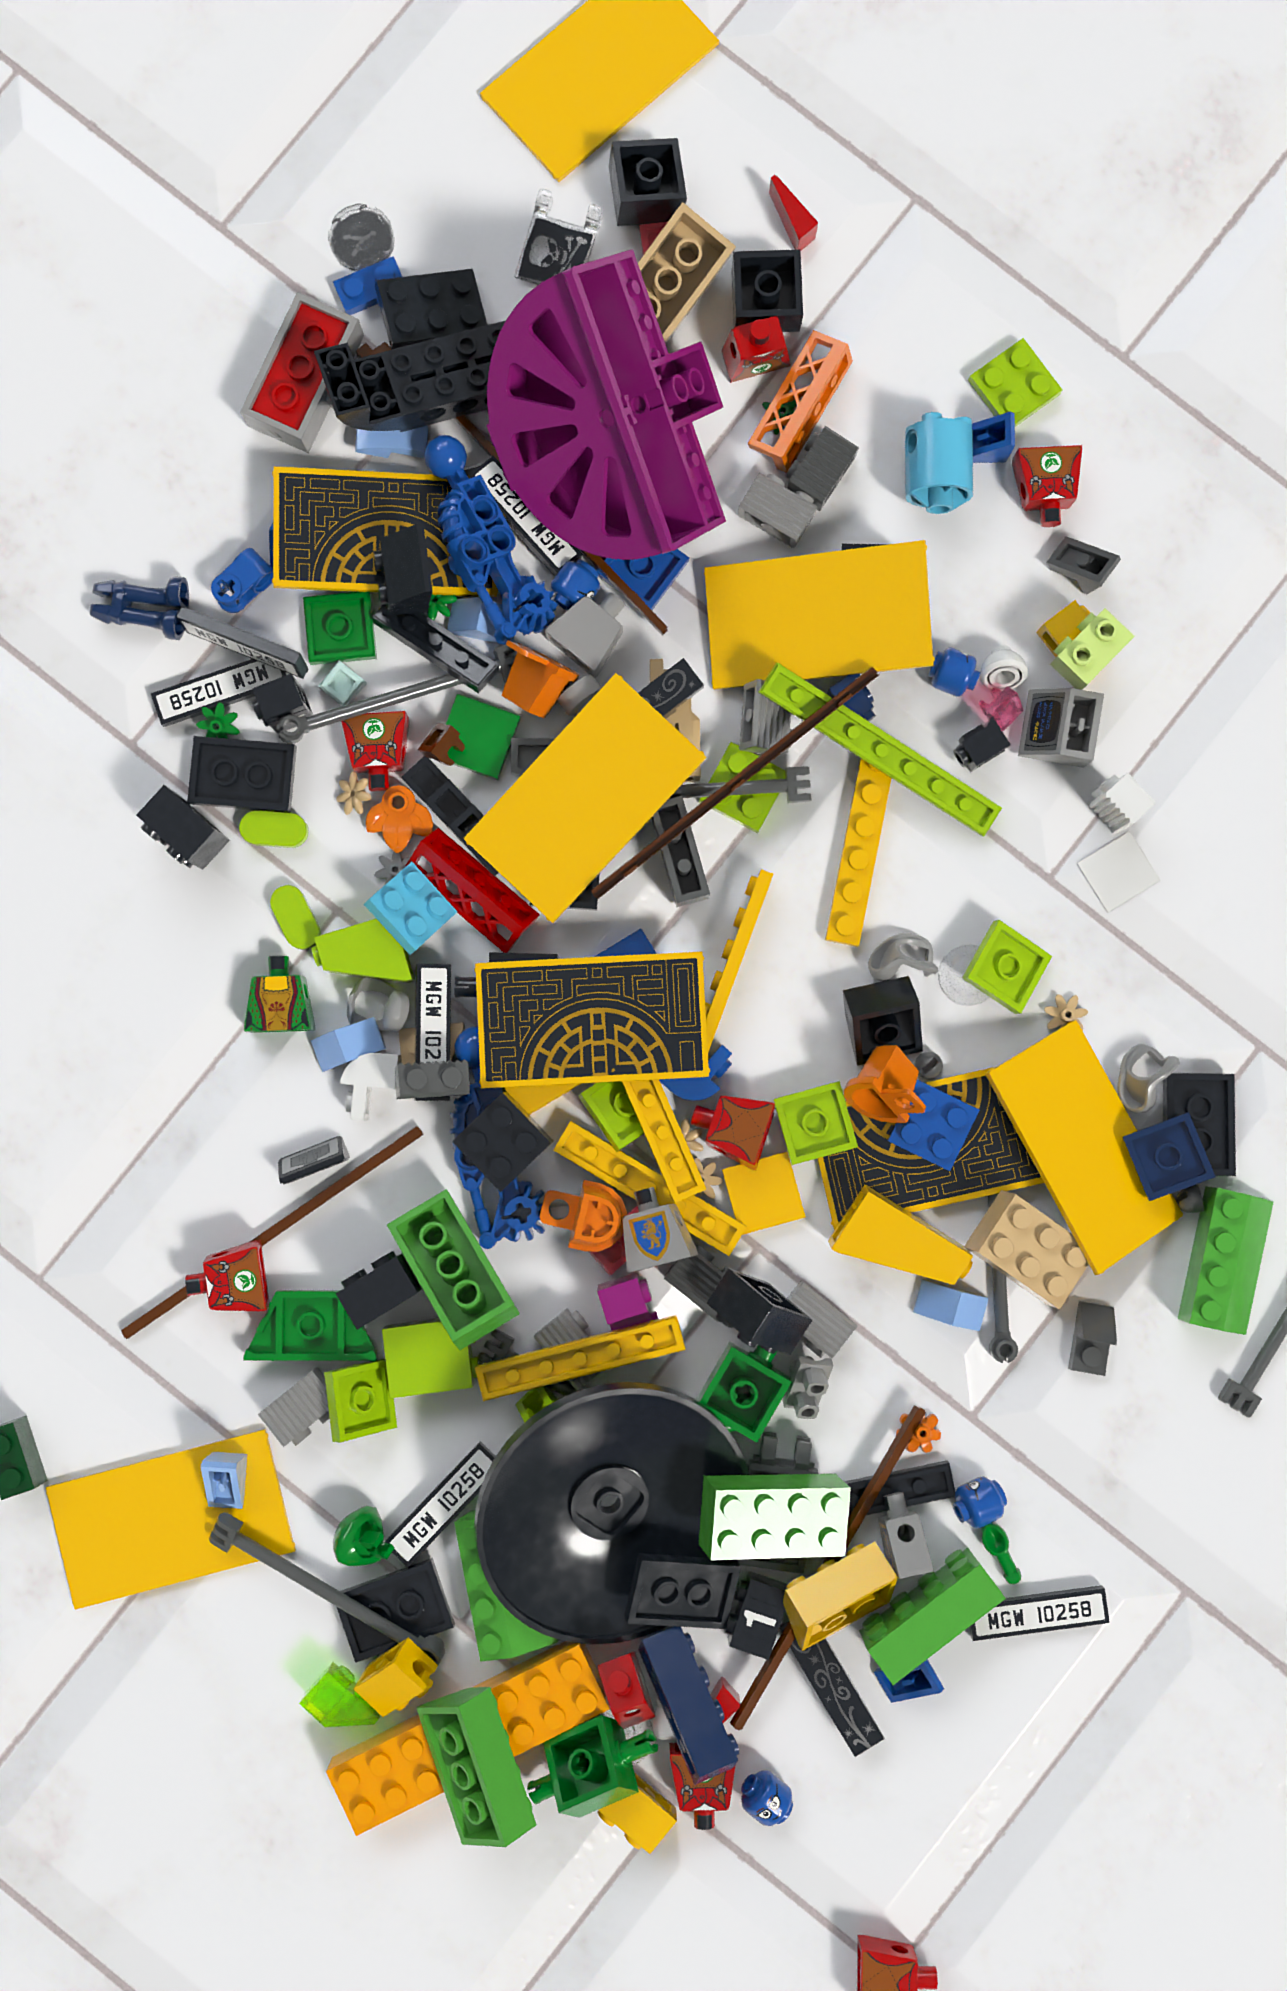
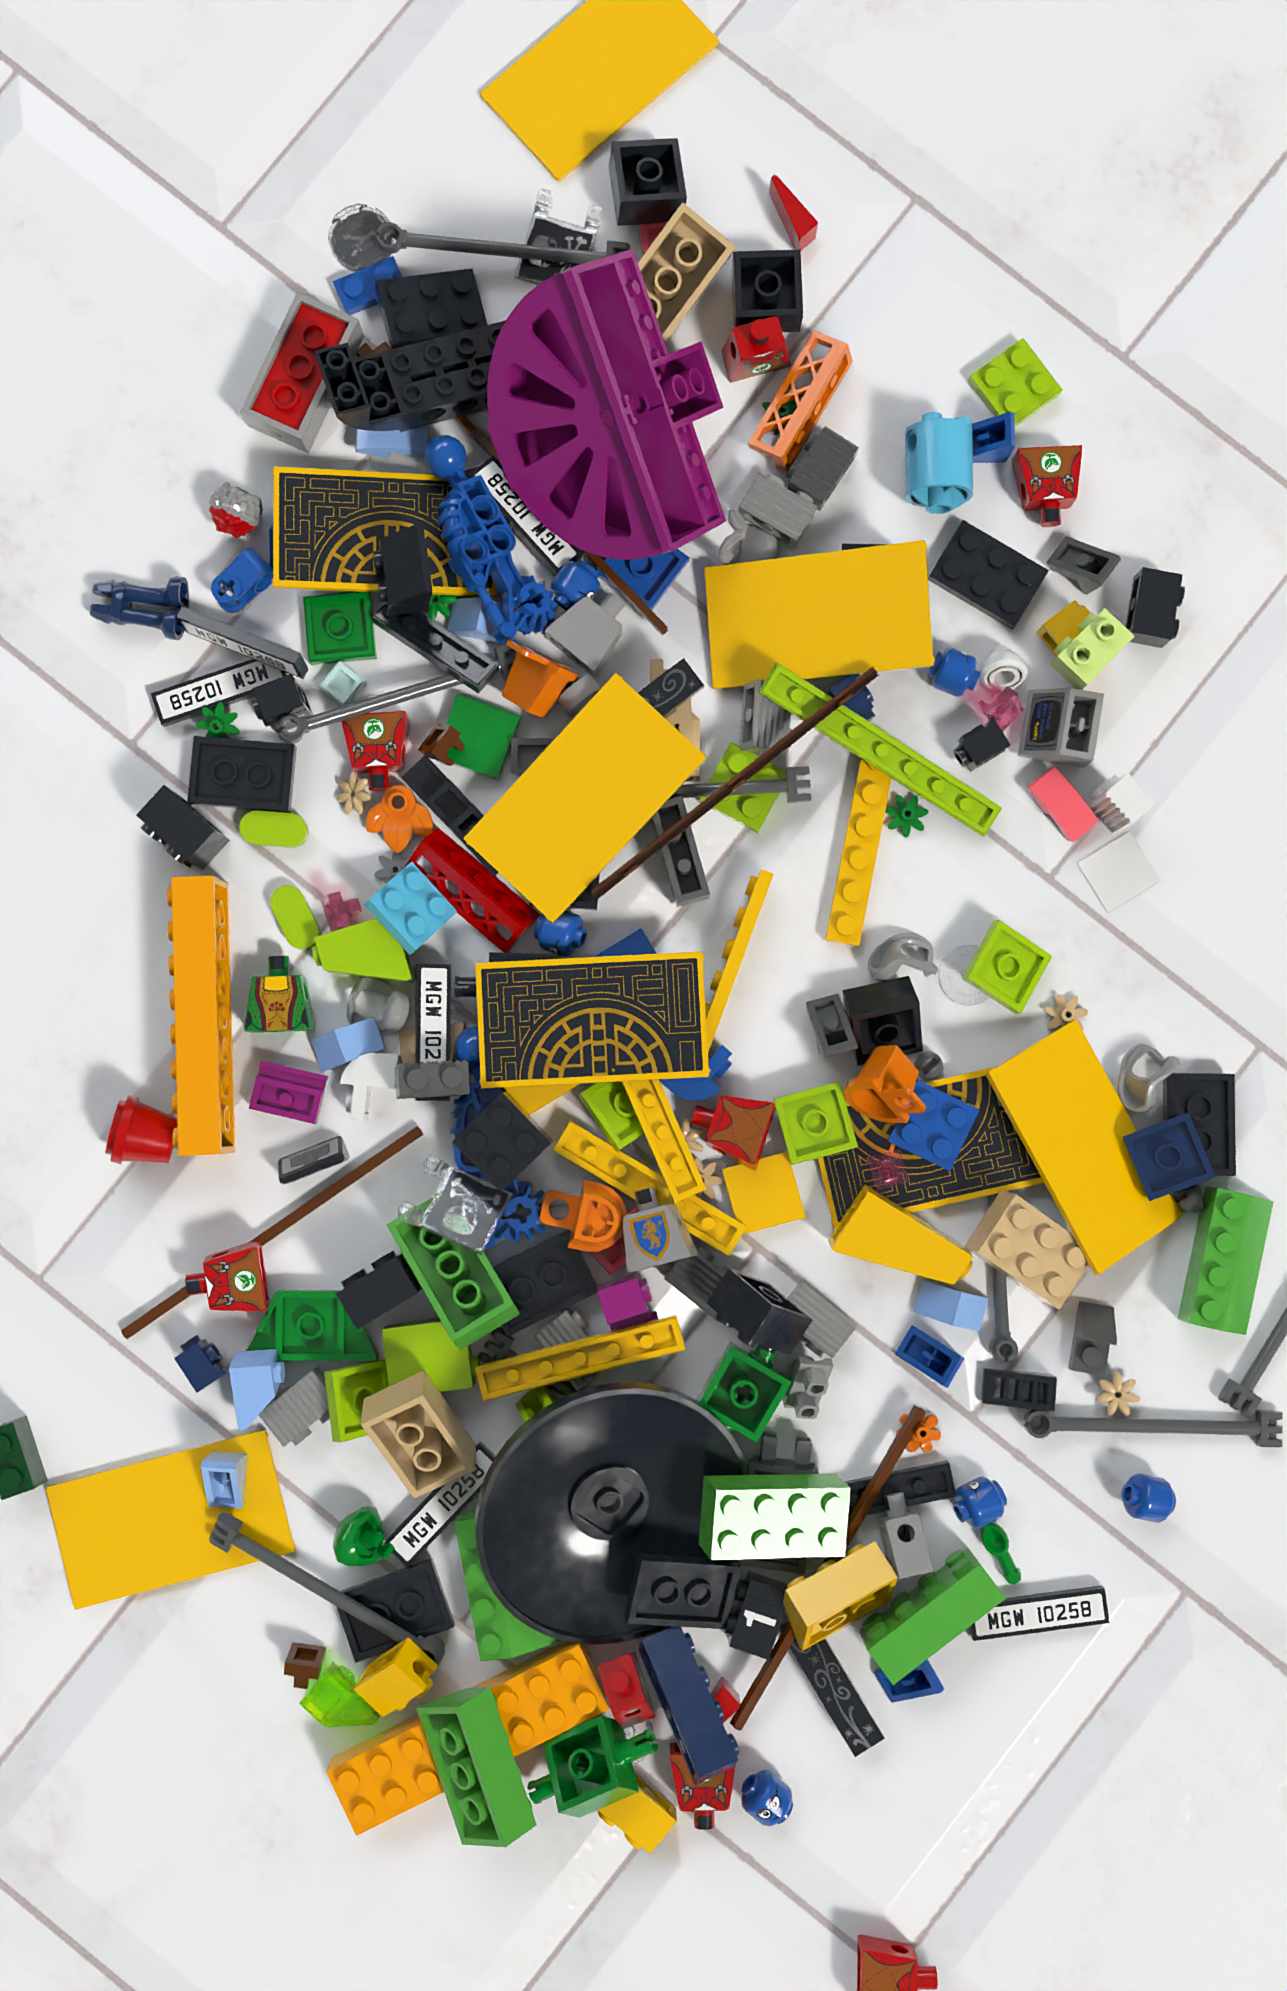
none -> red piece [105,1095,178,1164]
none -> light orange brick [167,876,235,1156]
none -> dark blue brick [174,1335,230,1393]
none -> light grey piece [208,482,263,538]
none -> light blue slope [229,1349,285,1430]
none -> magenta plate [248,1060,329,1124]
none -> reddish brown tile [284,1642,327,1689]
none -> clear pink tile [321,891,362,932]
none -> tan brick [361,1370,476,1499]
none -> dark grey hinge [376,222,630,264]
none -> flag [398,1154,512,1255]
none -> black plate [493,1229,598,1337]
none -> blue head [534,911,587,956]
none -> light grey piece [719,509,779,565]
none -> dark grey slope [806,993,858,1057]
none -> clear pink tile [866,1149,909,1191]
none -> green plant [885,795,929,838]
none -> blue slope [895,1325,965,1388]
none -> black plate [928,520,1049,630]
none -> black slope [981,1368,1057,1412]
none -> dark grey hinge [1023,1410,1283,1447]
none -> coral slope [1027,766,1099,842]
none -> tan plant [1095,1371,1140,1416]
none -> blue head [1121,1473,1176,1523]
none -> black brick [1125,567,1185,648]

